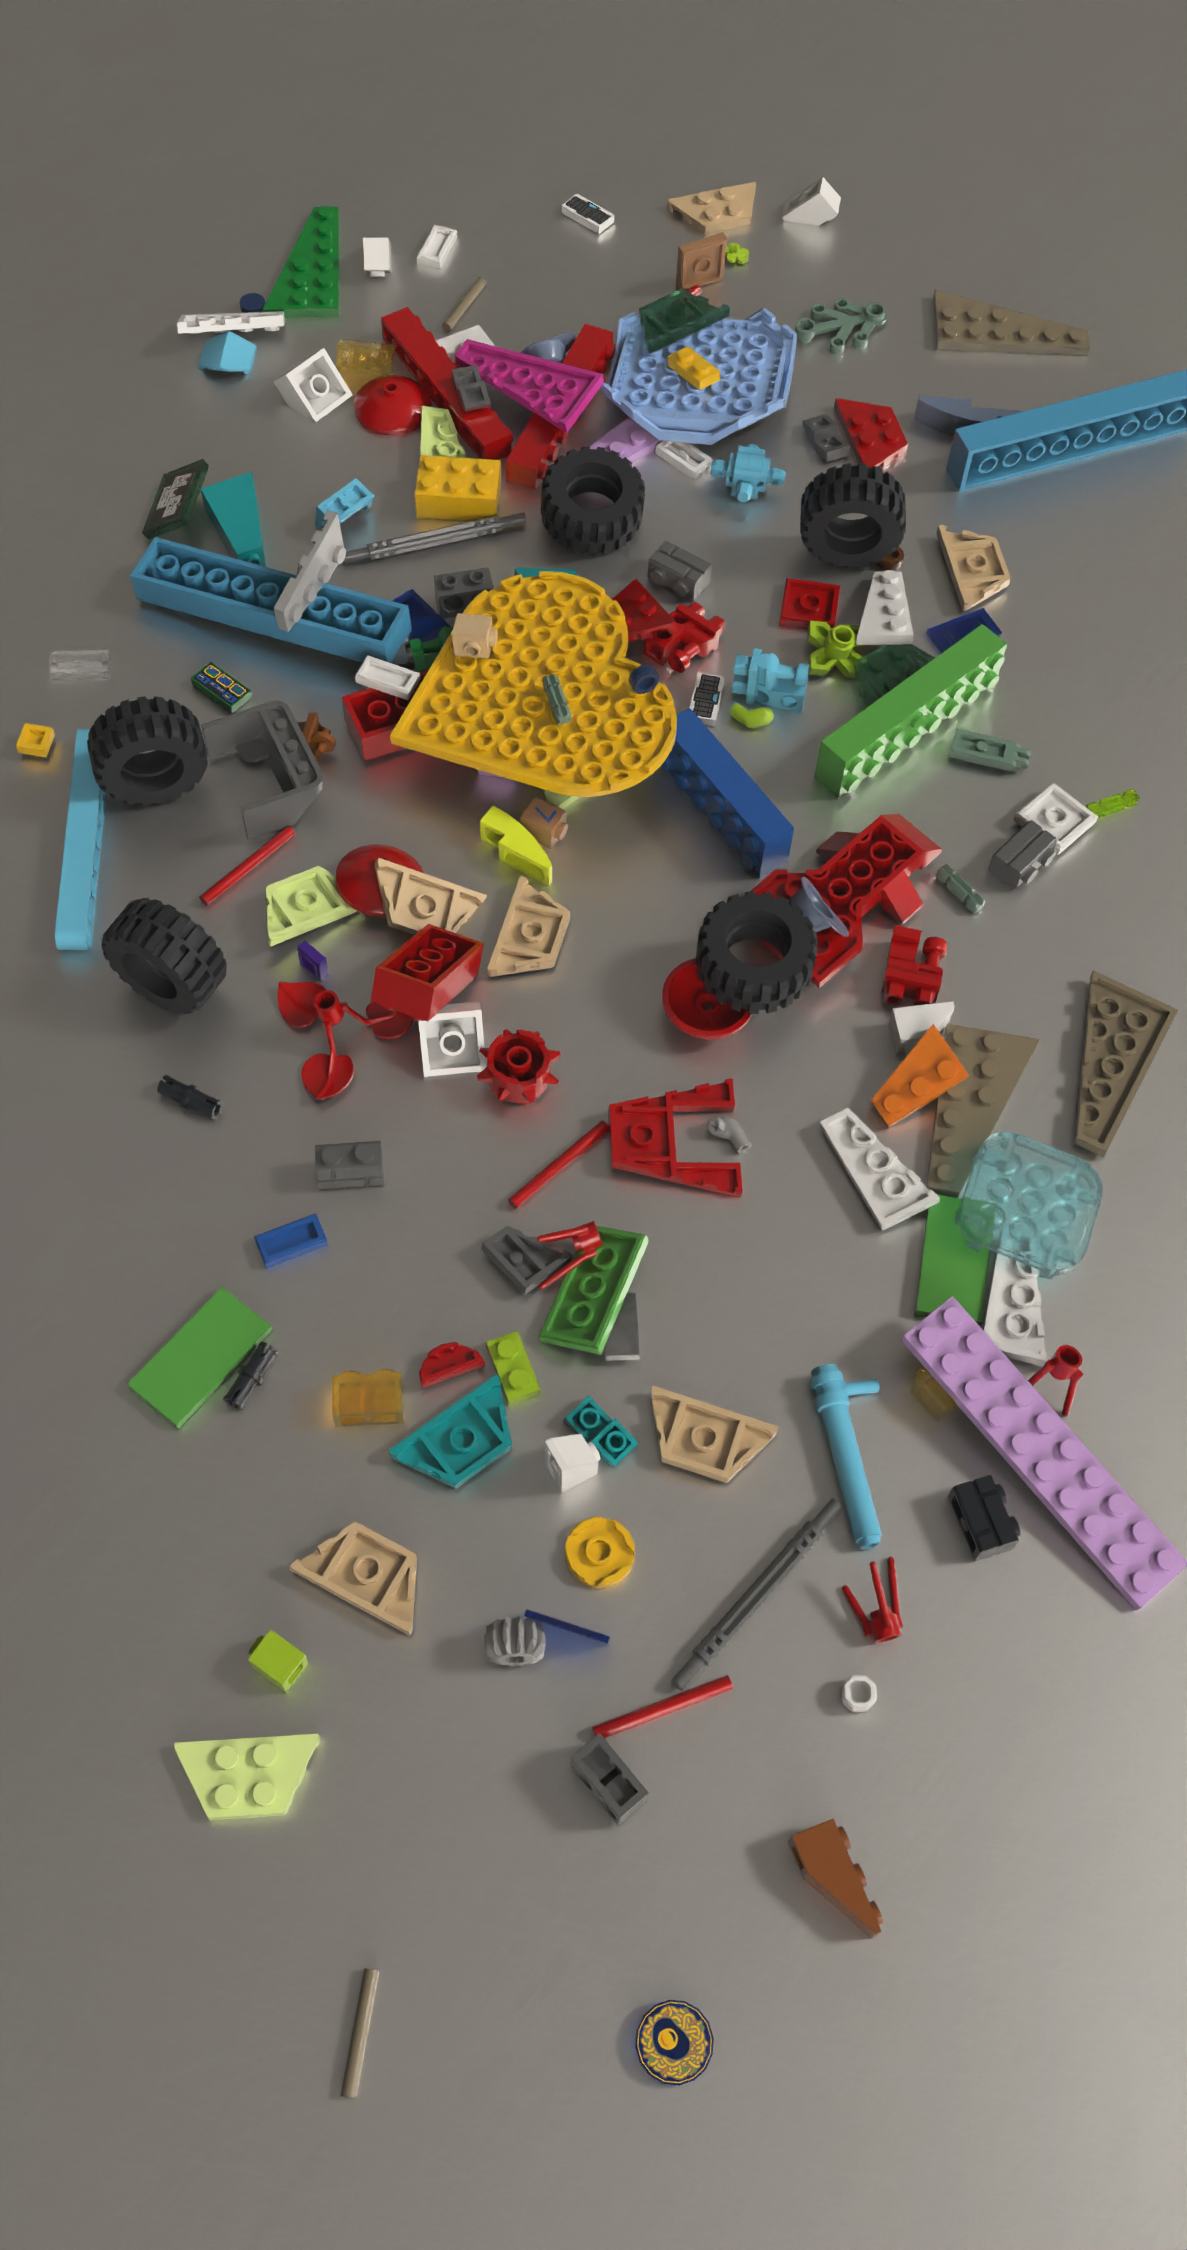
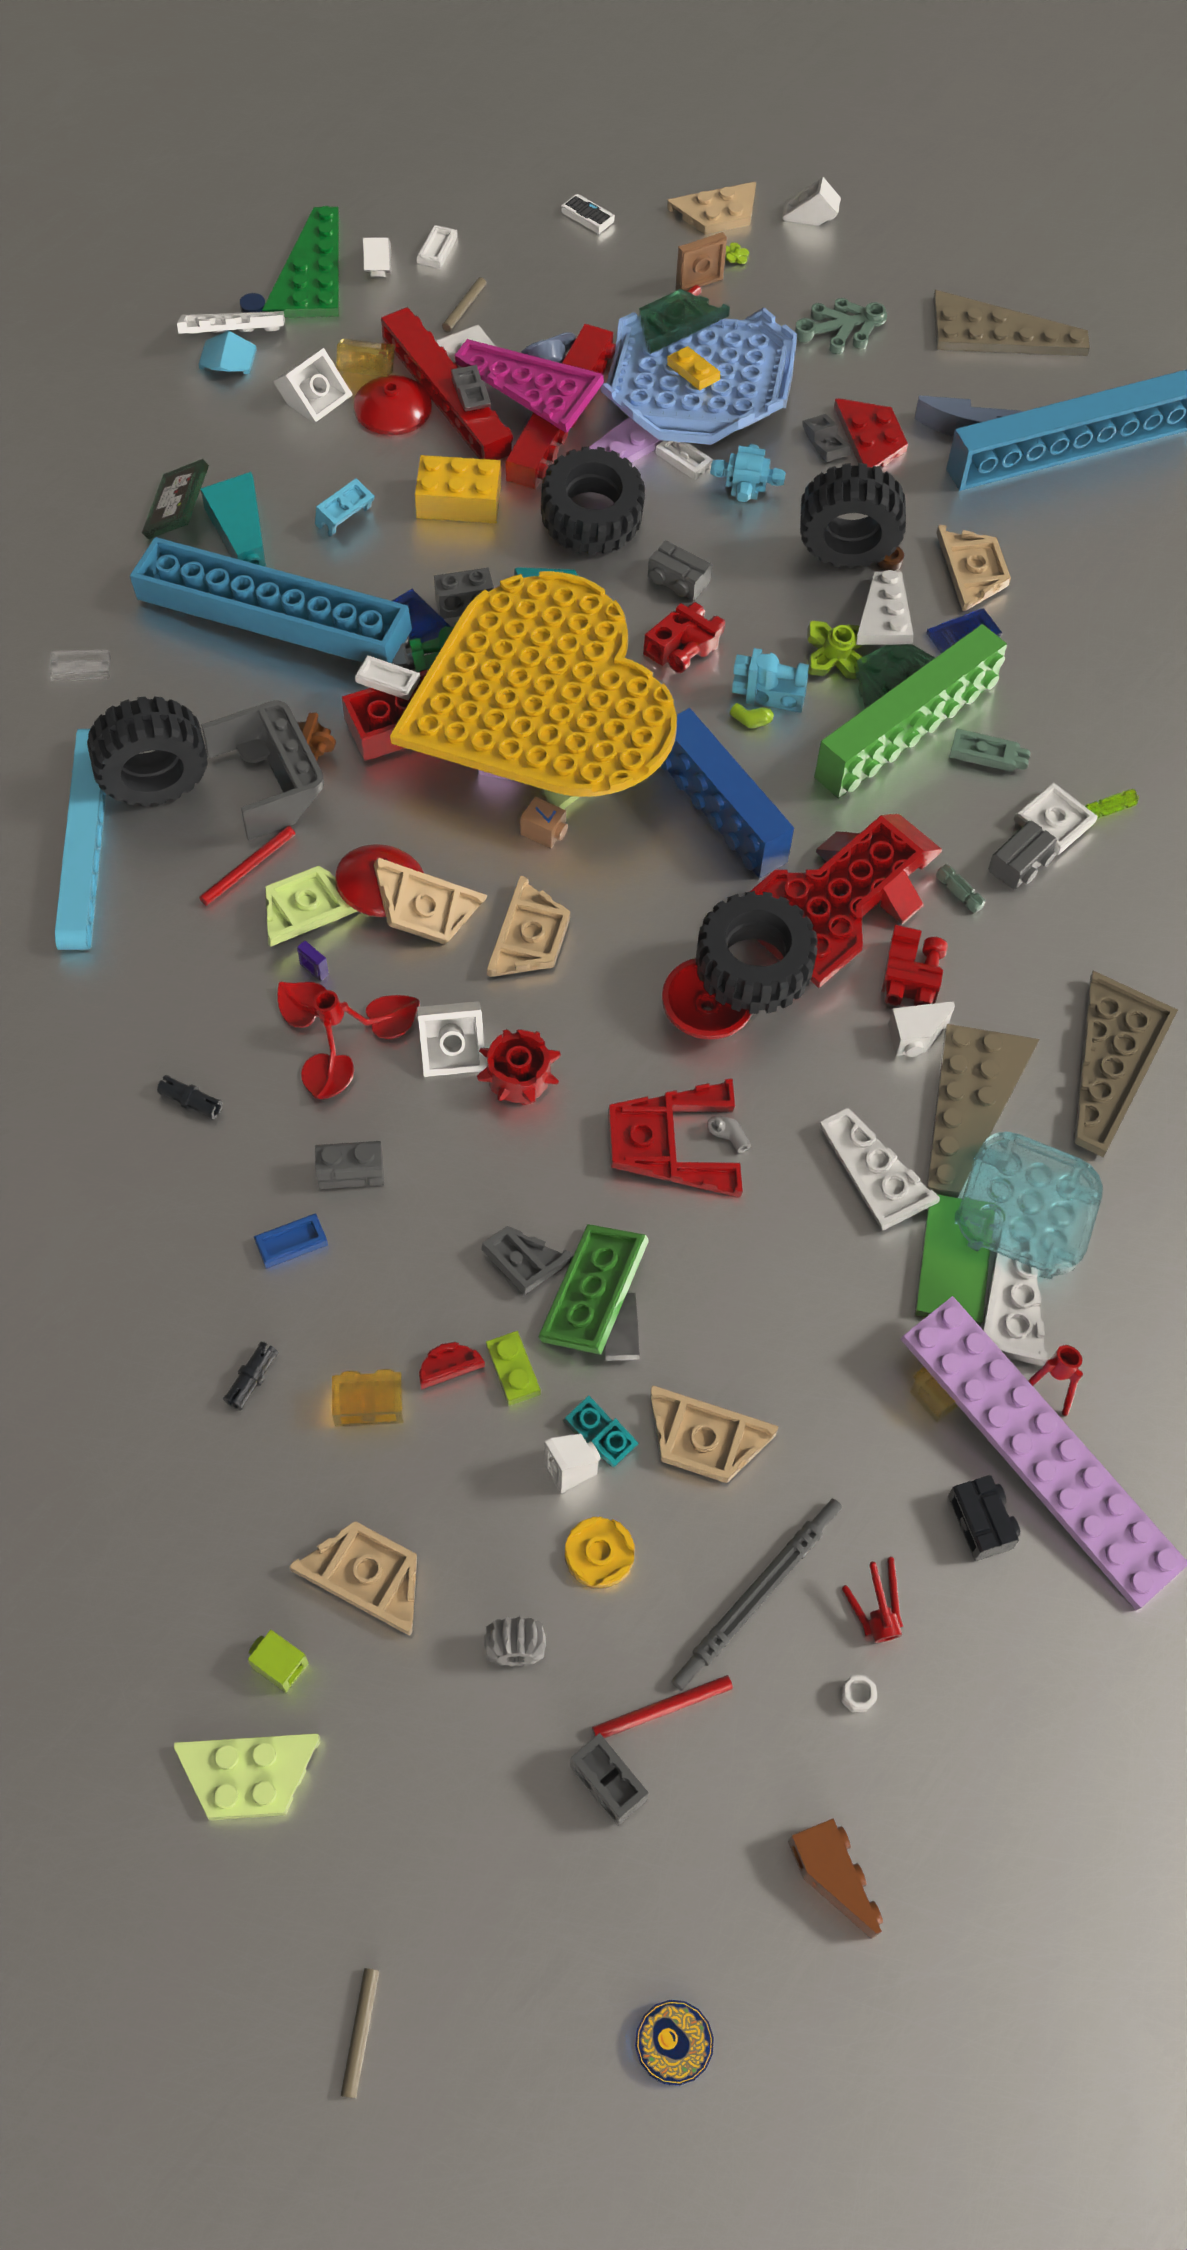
yellow plate [16,723,55,757] -> none
black tyre [101,898,227,1014] -> none
bright green tile [127,1287,272,1429] -> none
tile [191,662,252,714] -> none
light grey wing [274,510,346,632] -> none
dark grey axle [343,512,527,564] -> none
red brick [370,924,484,1022] -> none
teal wing [389,1374,512,1489] -> none
yellowish green wing [419,406,466,462] -> none
tan brick [452,613,498,658] -> none
neon yellow slope [480,805,552,886] -> none
red bar [508,1120,609,1209] -> none
clear blue window [524,1609,612,1645] -> none
red plant [537,1221,603,1290] -> none
sand green axle [542,674,572,725] -> none
red wing [612,579,678,643] -> none
dark blue tile [628,664,659,694] -> none
tile [689,672,725,727] -> none
red tile [779,578,841,629] -> none
sand blue piece [788,877,849,937] -> none
medium azure cylinder [809,1364,882,1549] -> none
orange wing [871,1024,969,1129] -> none

